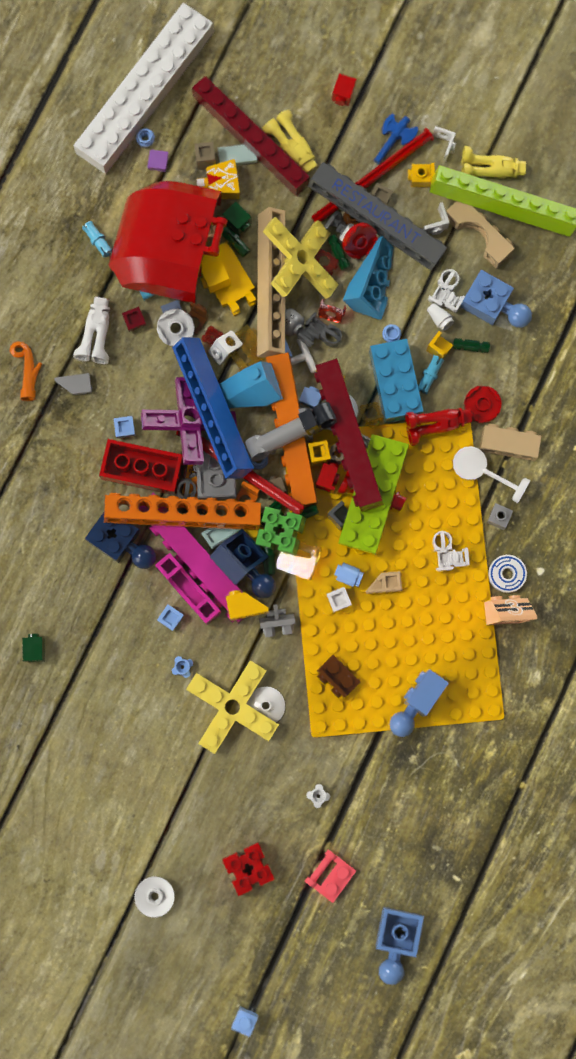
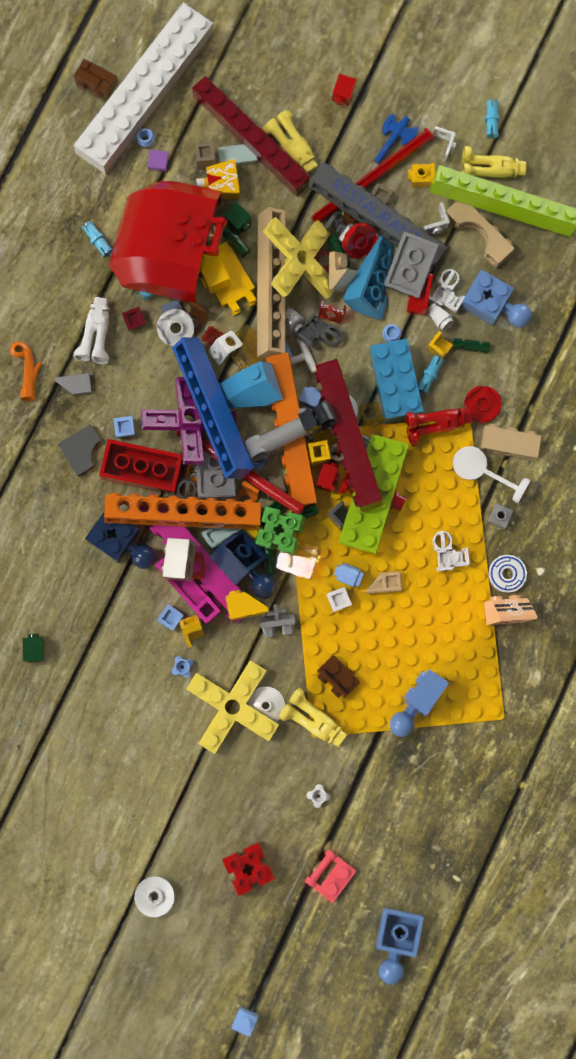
none -> dark grey tile [58,424,101,477]
none -> reddish brown brick [74,58,118,99]
none -> brick [161,538,196,581]
none -> yellow panel [179,614,204,648]
none -> clear red piece [192,552,205,580]
none -> light yellow piece [278,688,347,748]
none -> tan slope [329,252,358,292]
none -> light grey tile [384,231,439,298]
none -> red panel [406,274,433,316]
none -> medium azure pin [485,99,500,139]

